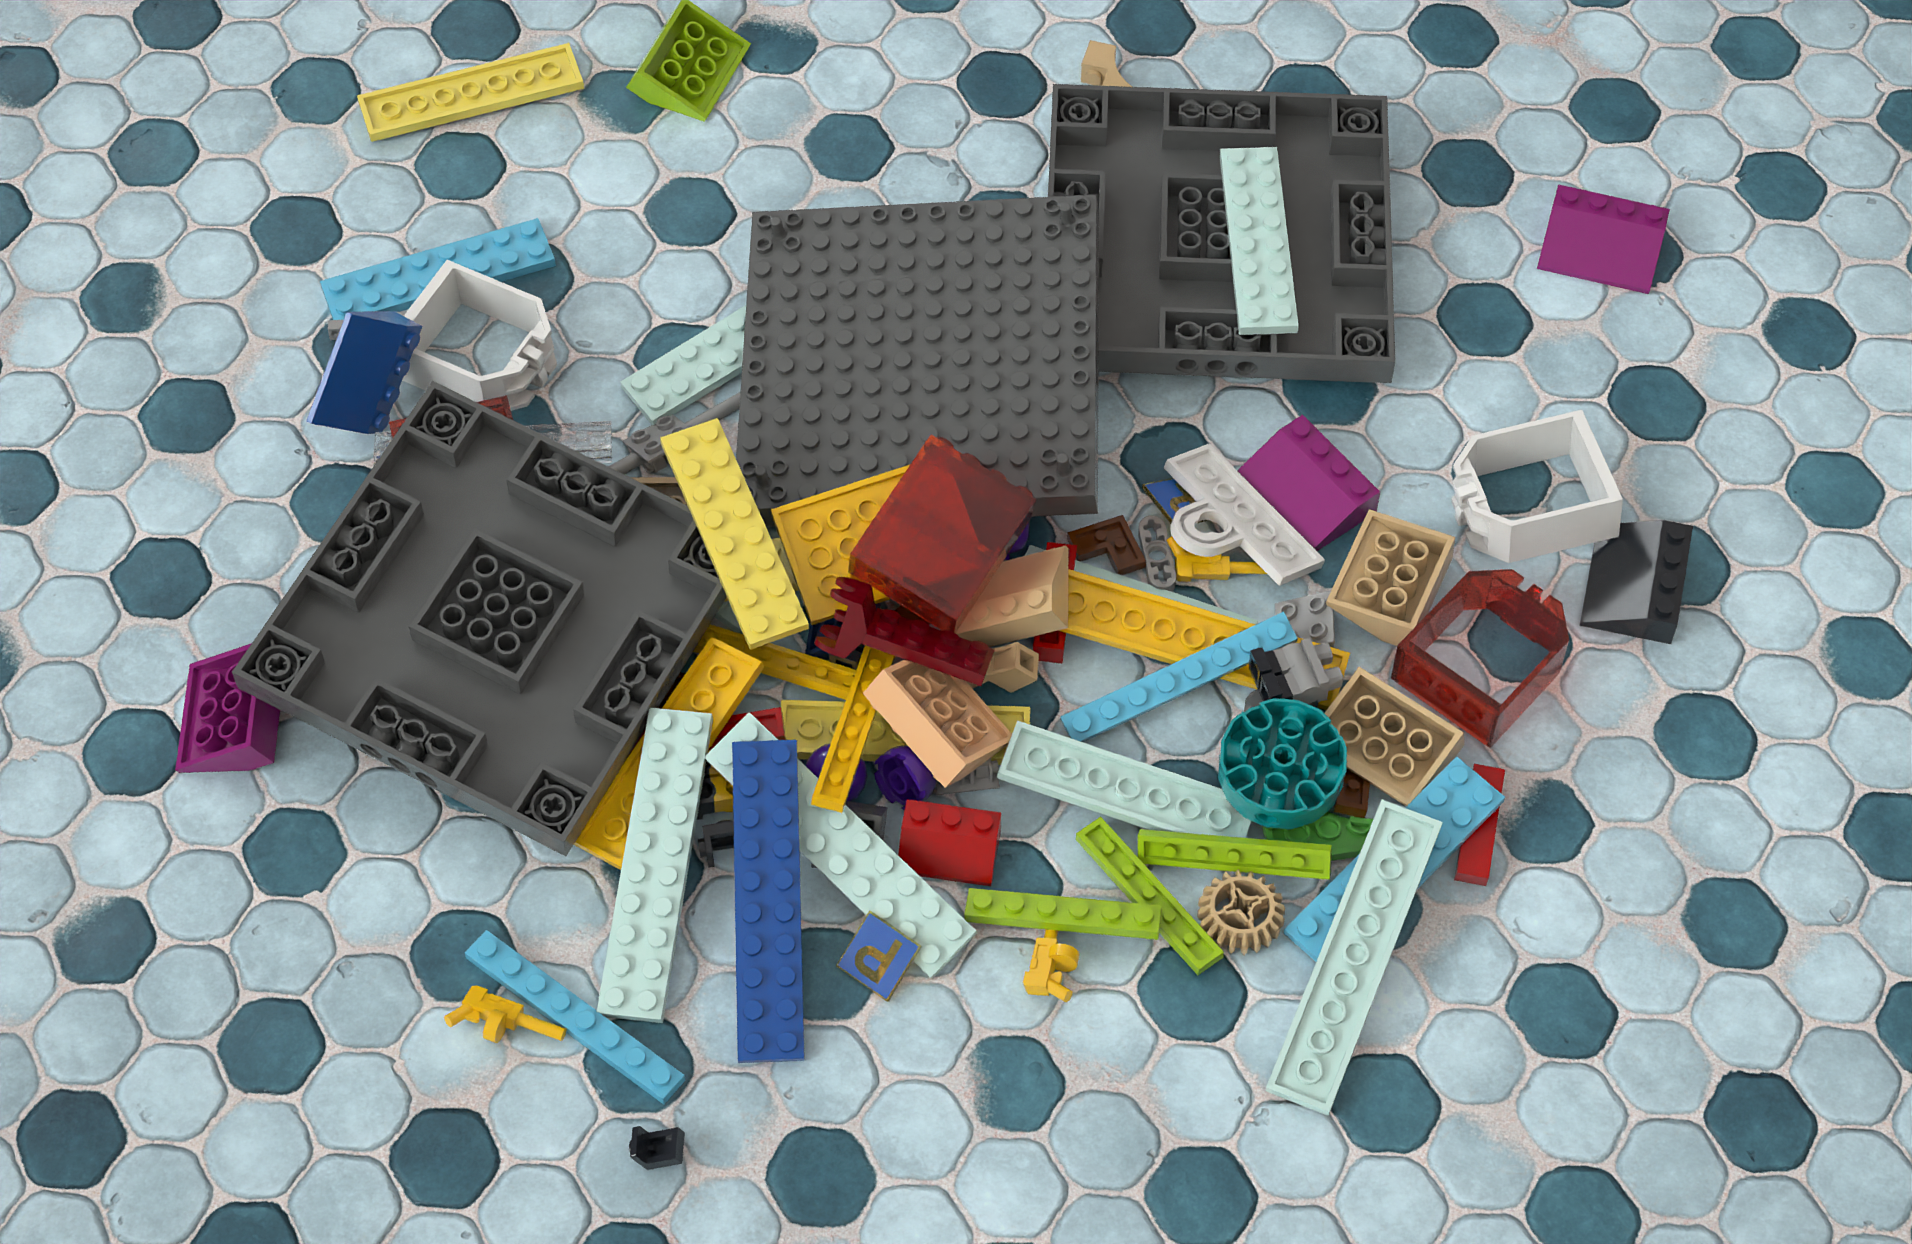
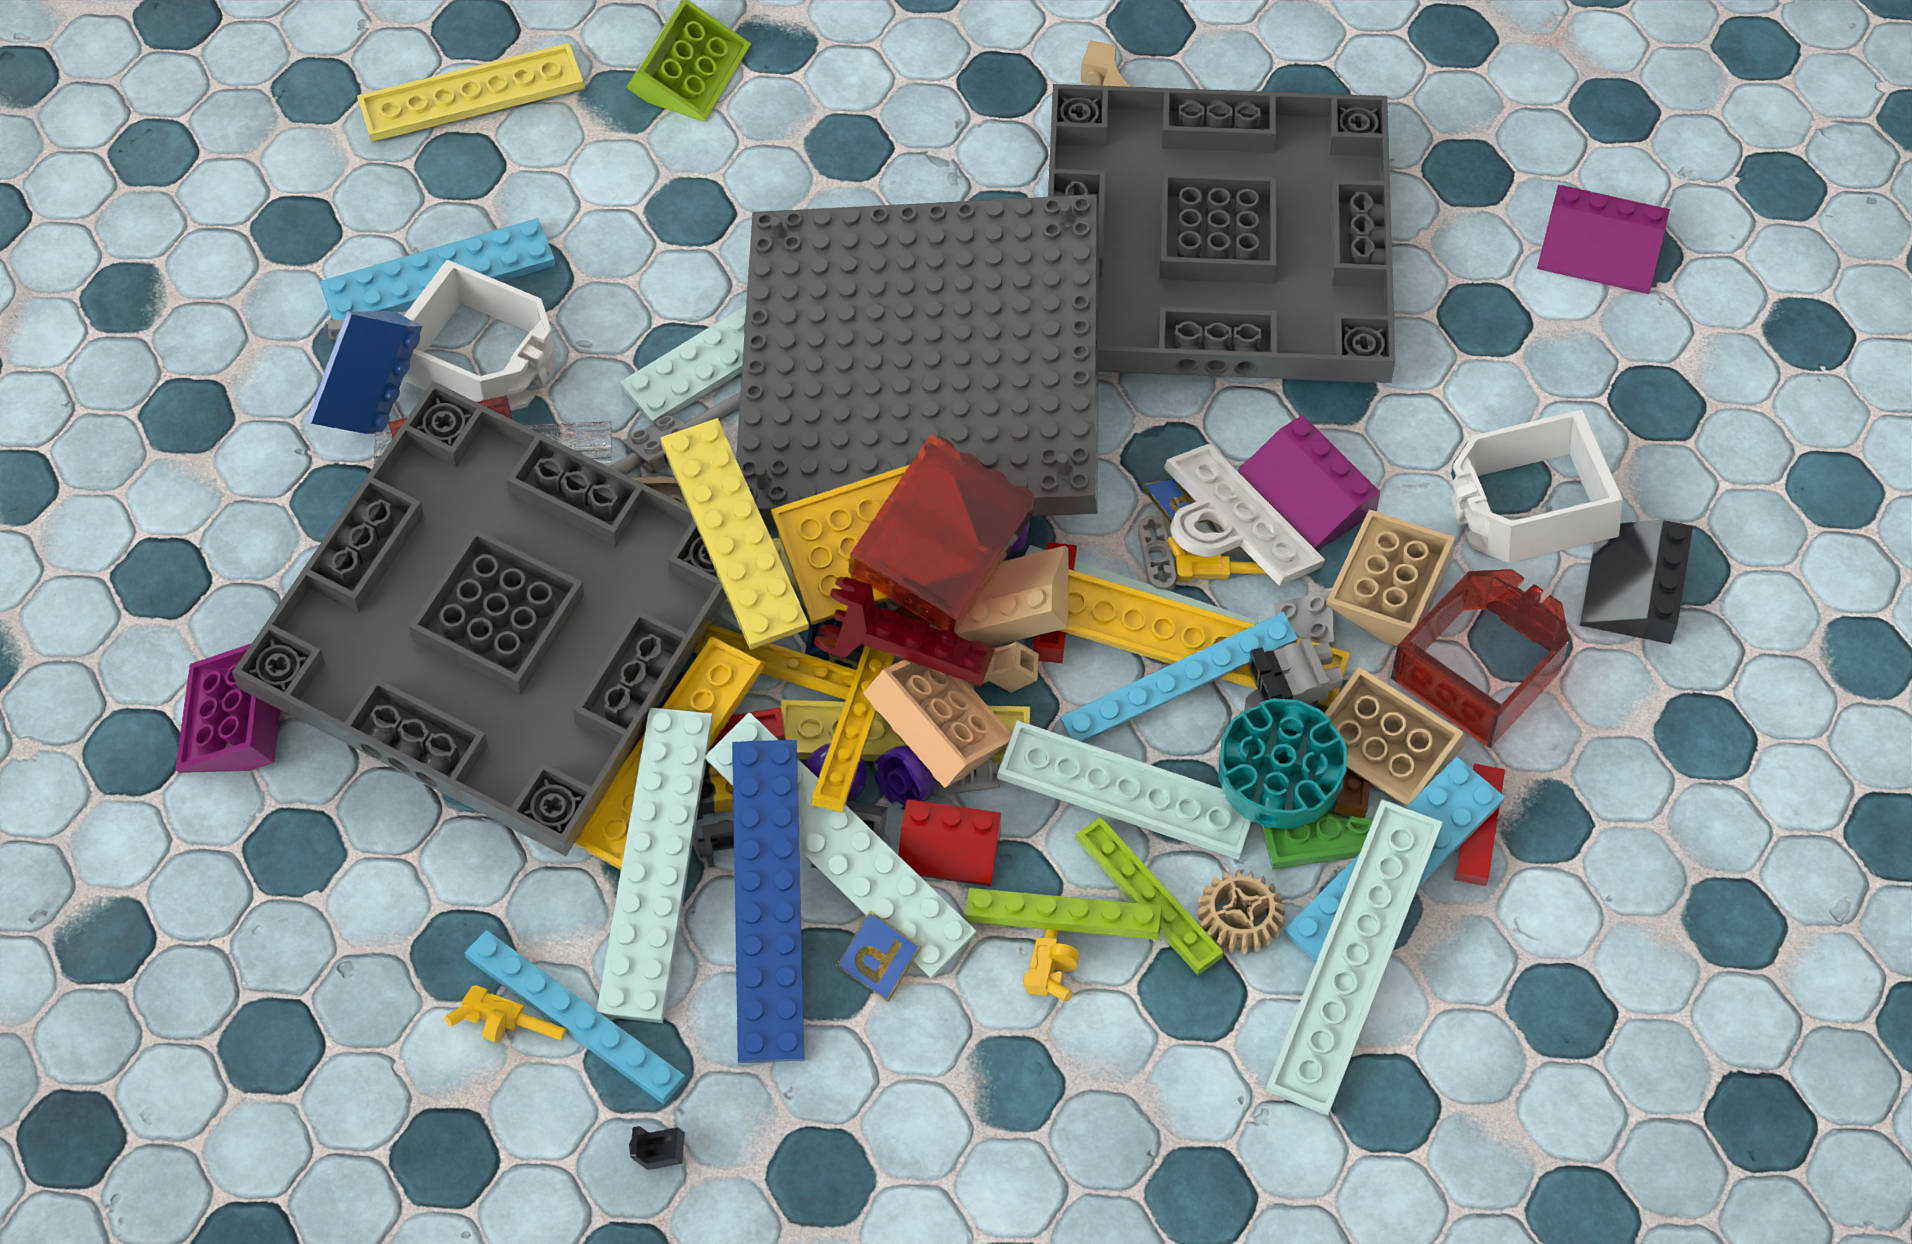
reddish brown plate [1067,515,1146,575] -> none
lime plate [1138,829,1332,880] -> none
light aqua plate [1220,147,1298,335] -> none

